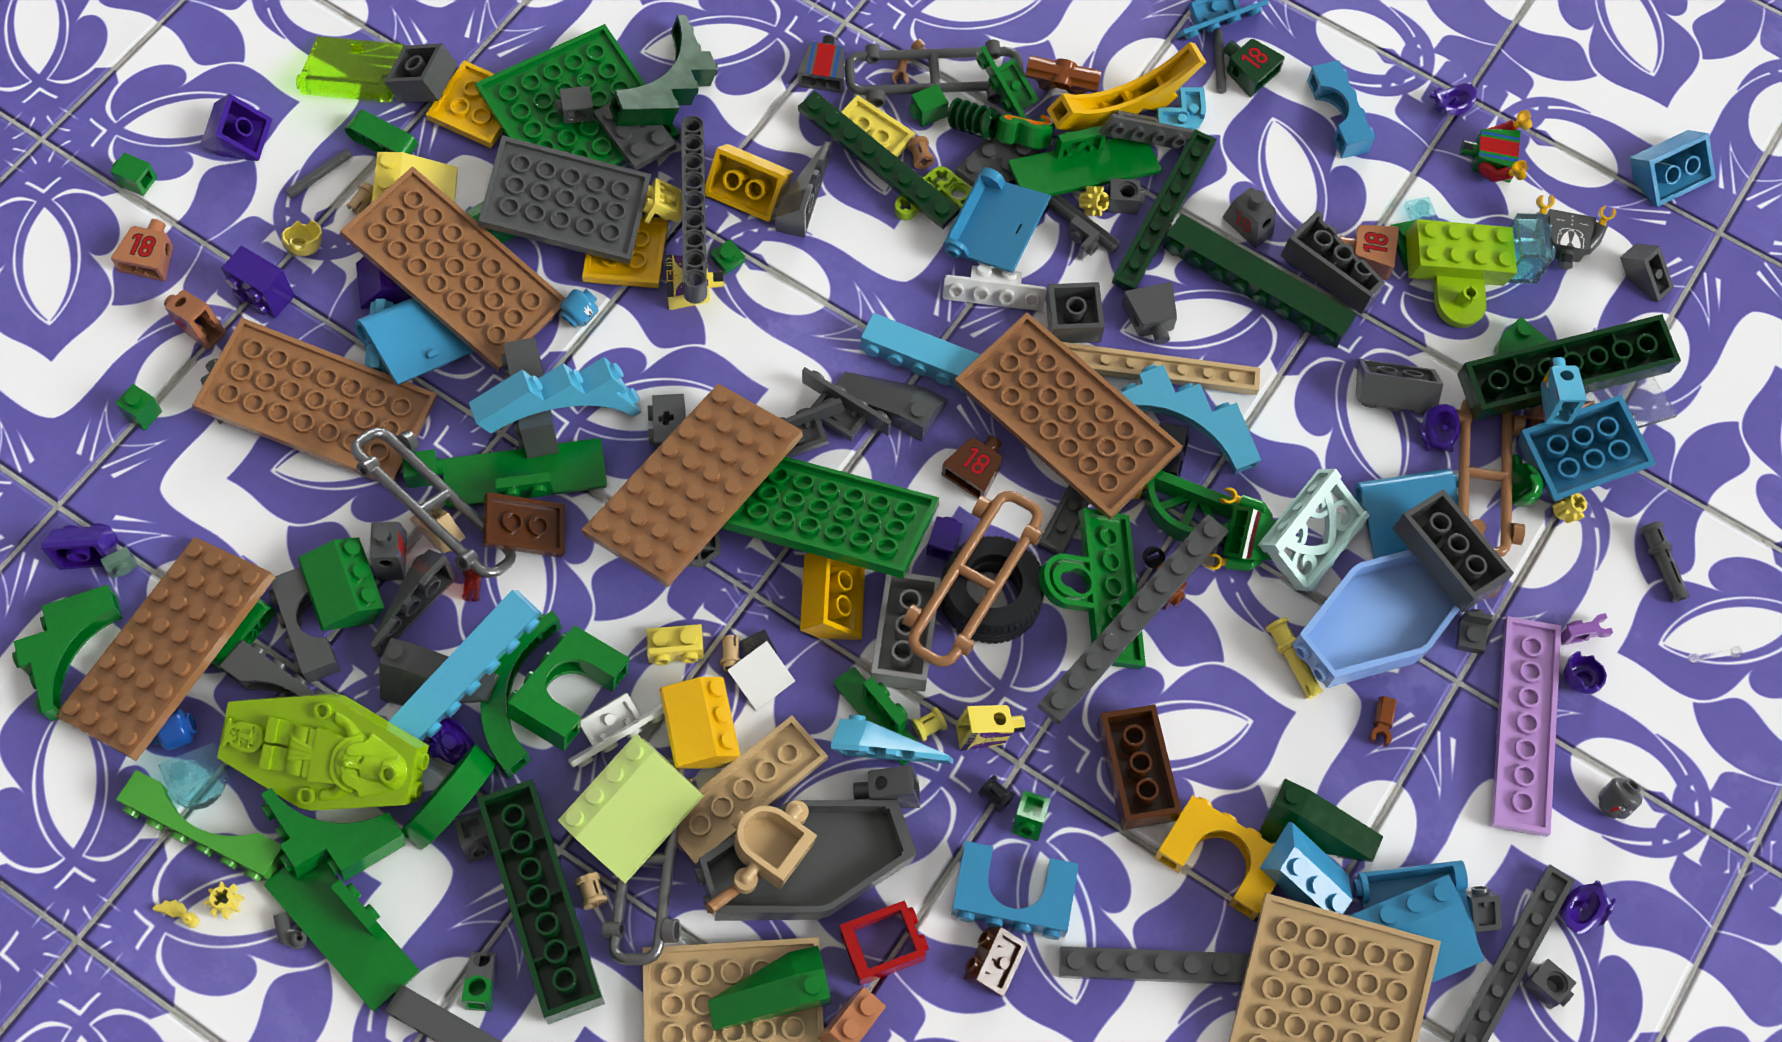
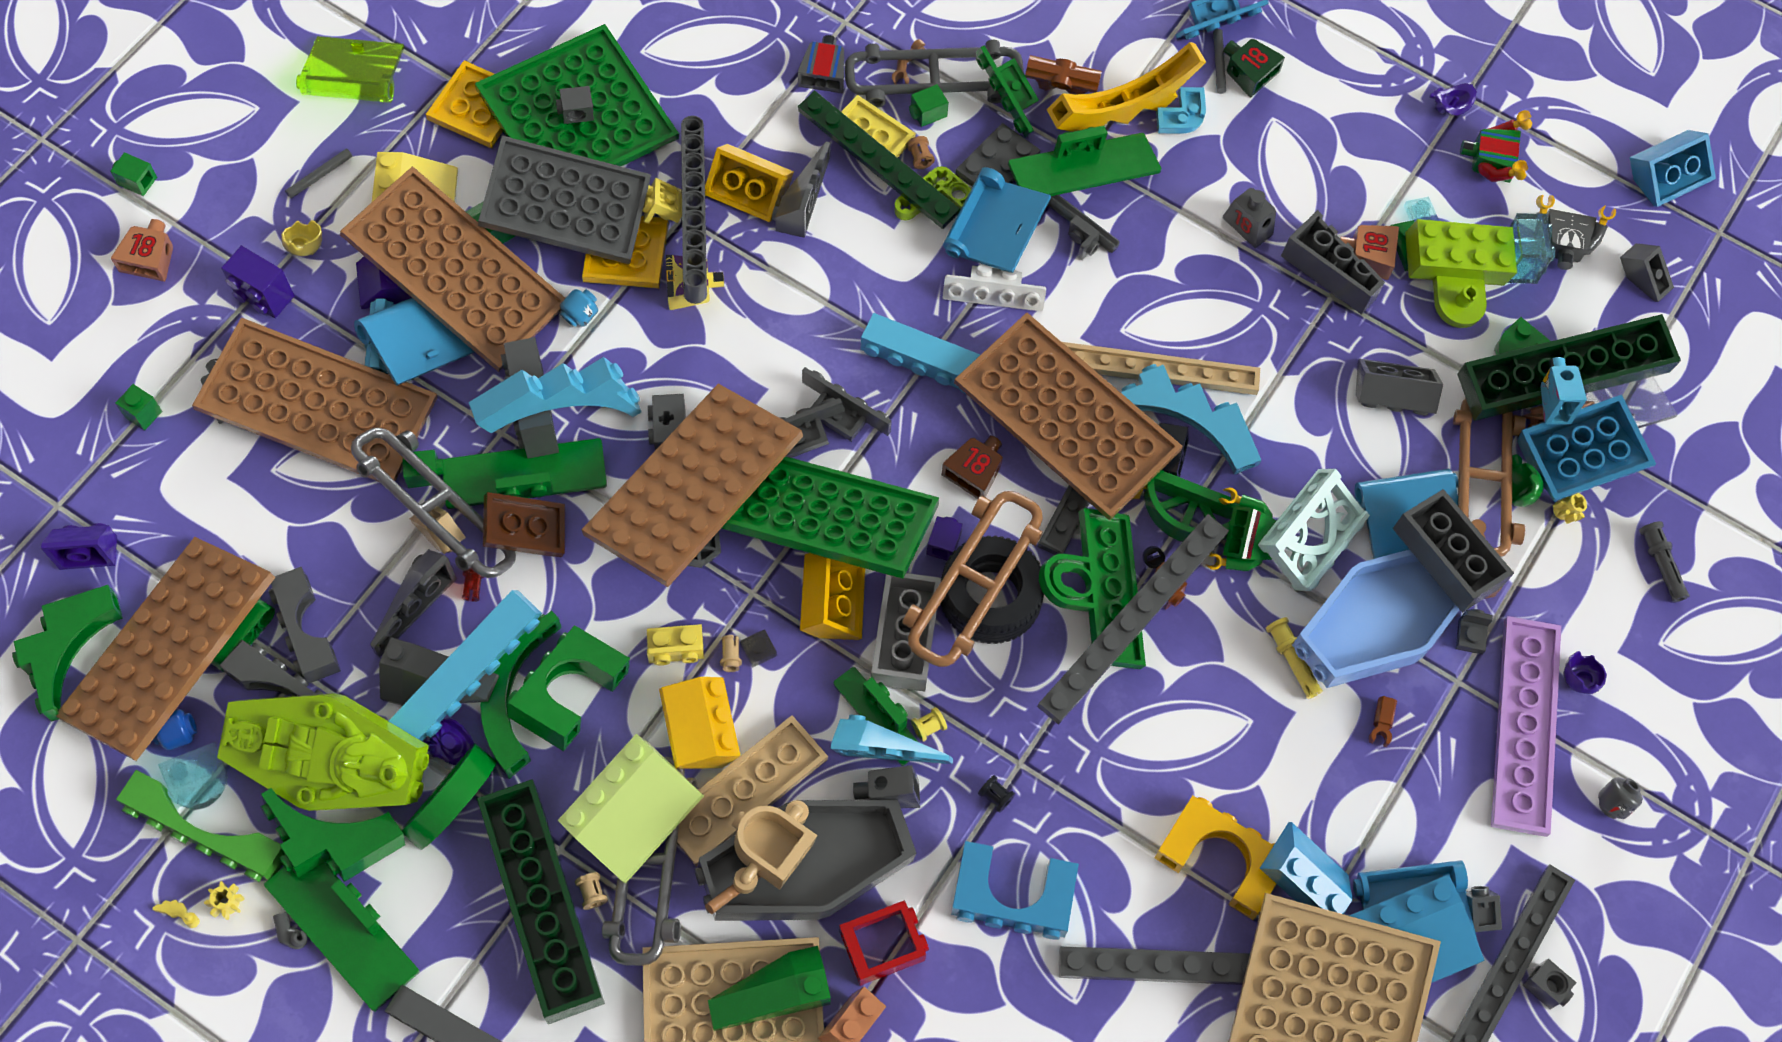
sand green plate [100,547,139,578] -> none
nougat torso [164,290,227,350] -> none
dark purple slope [201,93,272,161] -> none
green slope [297,537,384,631] -> none
green beam [344,110,419,155] -> none
tan pin [346,182,373,215] -> none
dark grey torso [370,521,407,581] -> none
dark grey brick [384,43,458,103] -> none
dark grey bracket [454,811,494,863] -> none
leg [461,951,497,1012] -> none
white bracket [567,692,665,768] -> none
dark grey plate [593,102,676,171] -> none
arch [609,15,718,126] -> none
green plate [710,239,746,275] -> none
white sticker [727,641,795,711] -> none
dark grey wedge [837,372,948,442] -> none
dark green piece [947,98,1001,140] -> none
light yellow torso [955,705,1025,751] -> none
bracket [963,927,1028,997] -> none
green animal [995,114,1055,150] -> none
green bracket [1011,791,1051,841] -> none
dark grey brick [1045,282,1105,343] -> none
light yellow gear [1079,186,1110,216] -> none
reddish brown brick [1097,704,1182,831] -> none
dark grey bracket [1099,110,1194,150] -> none
dark grey brick [1107,178,1145,214] -> none
dark green plate [1112,129,1217,291] -> none
dark grey torso [1122,282,1177,345] -> none
dark green brick [1162,214,1357,348] -> none
dark green wedge [1259,778,1383,862] -> none
dark azure arch [1307,60,1375,159] -> none
dark purple hat [1419,404,1460,452] -> none
medium lavender plate [1561,613,1613,645] -> none
dark purple hat [1561,880,1616,935] -> none
clear hinge [1688,646,1743,664] -> none

